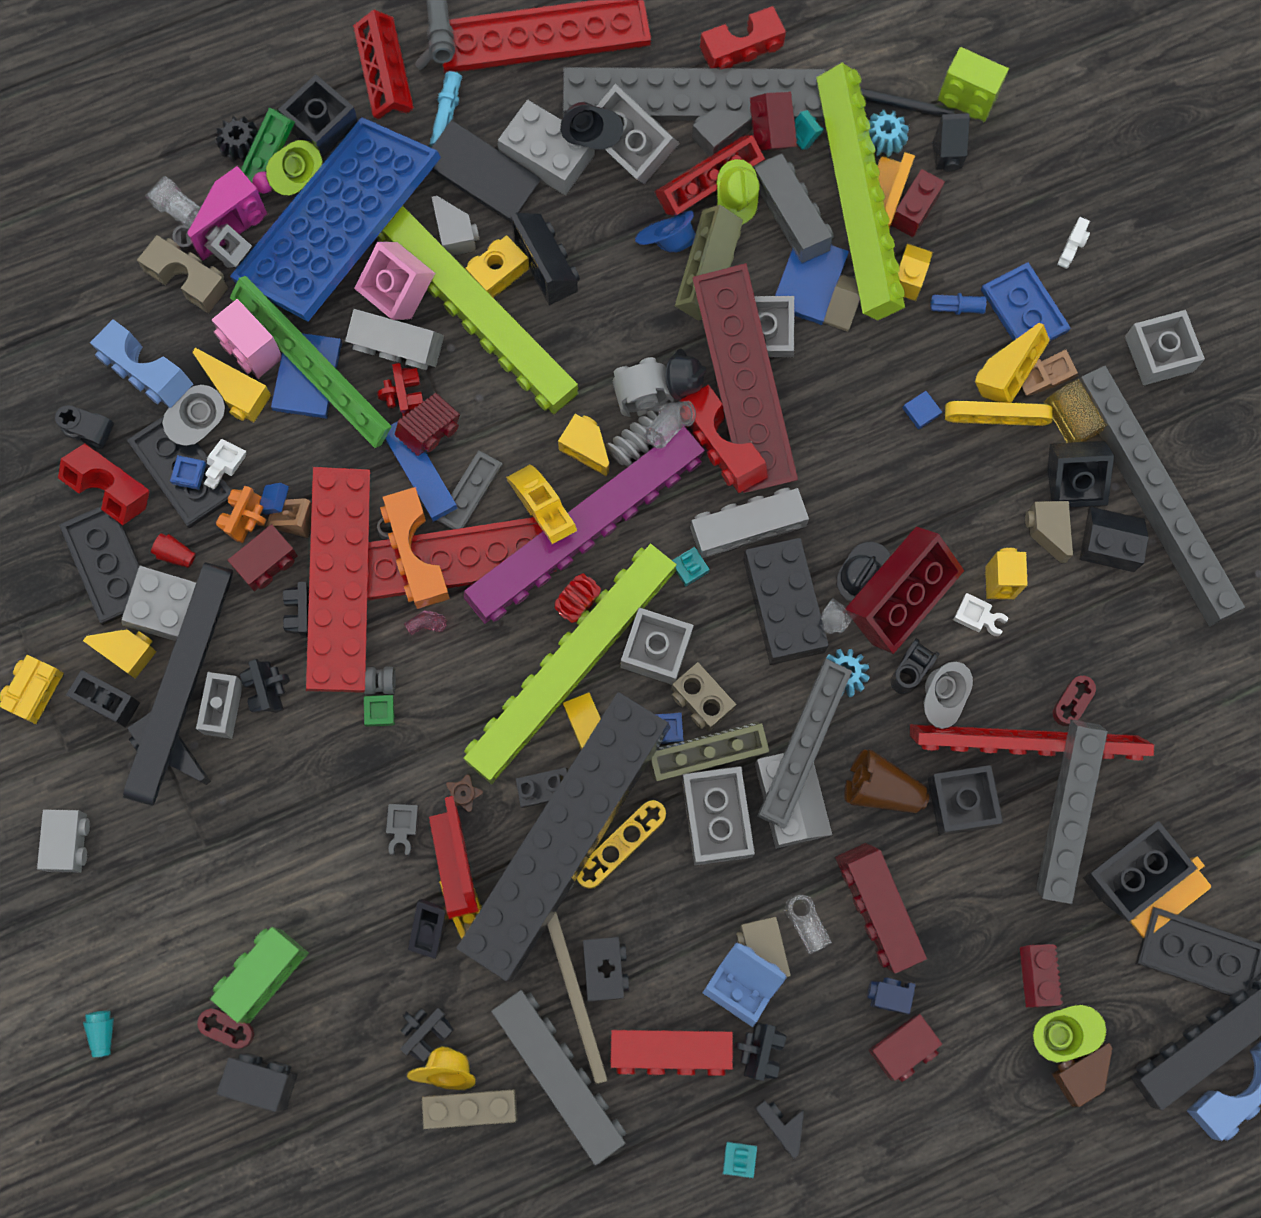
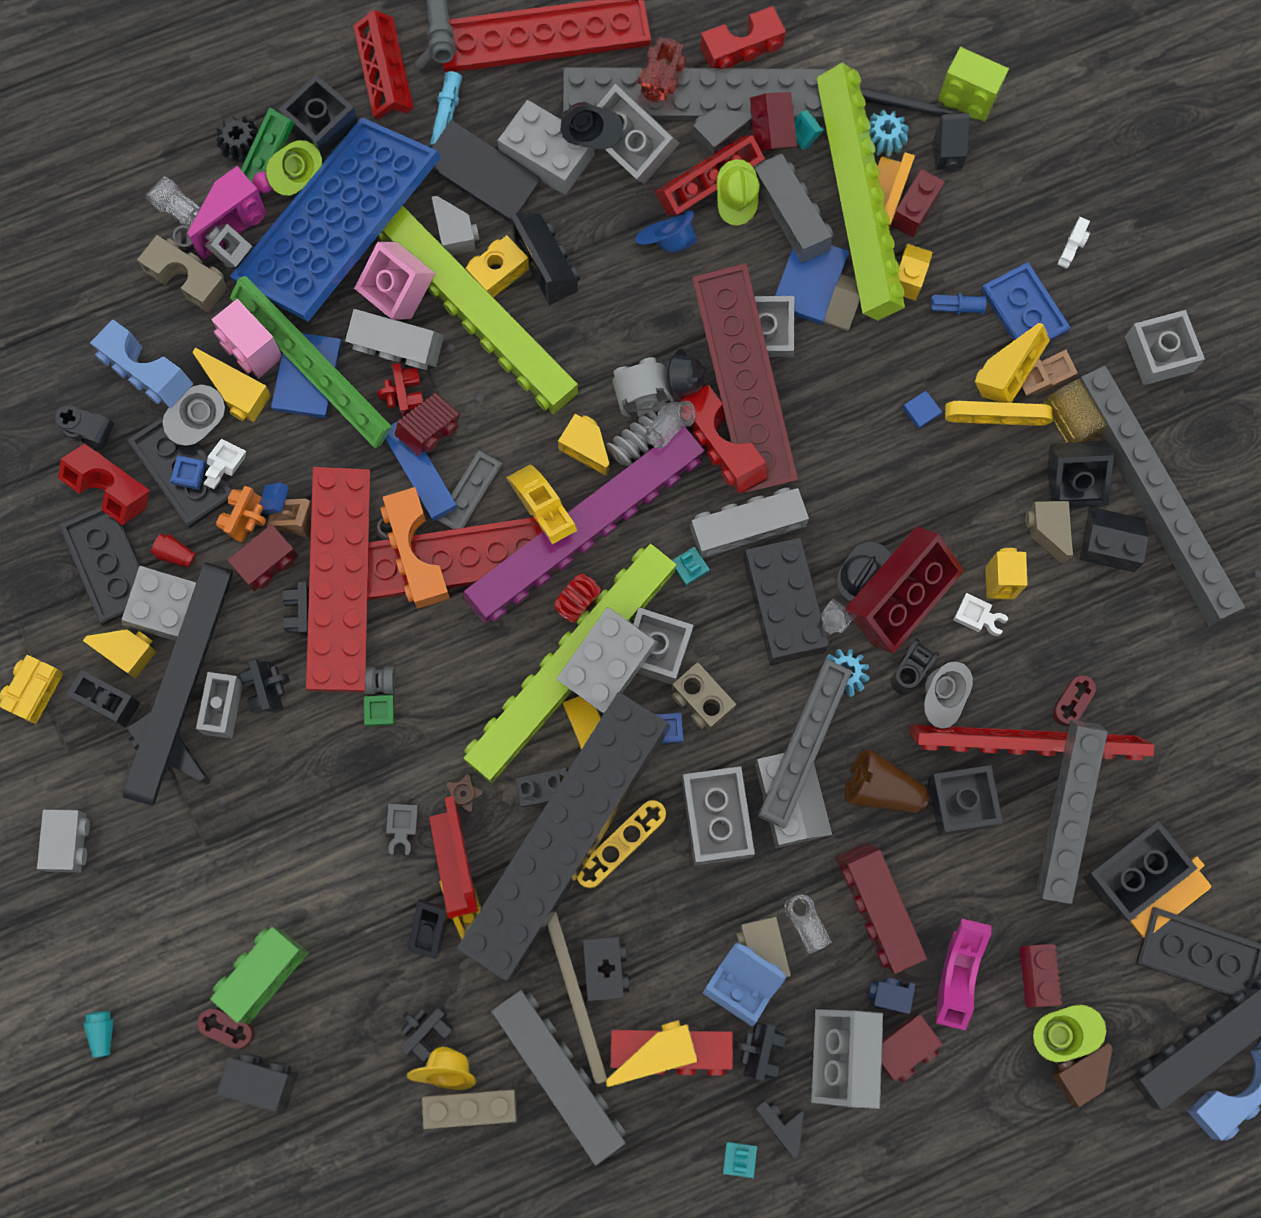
clear pink arm [404,610,447,635] -> none
olive brick [649,722,769,781] -> none
olive brick [675,205,743,321] -> none
none -> light grey brick [557,607,659,713]
none -> yellow slope [606,1021,697,1087]
none -> clear red brick [638,37,686,102]
none -> light grey brick [811,1010,883,1108]
none -> dark pink arch [936,919,991,1030]

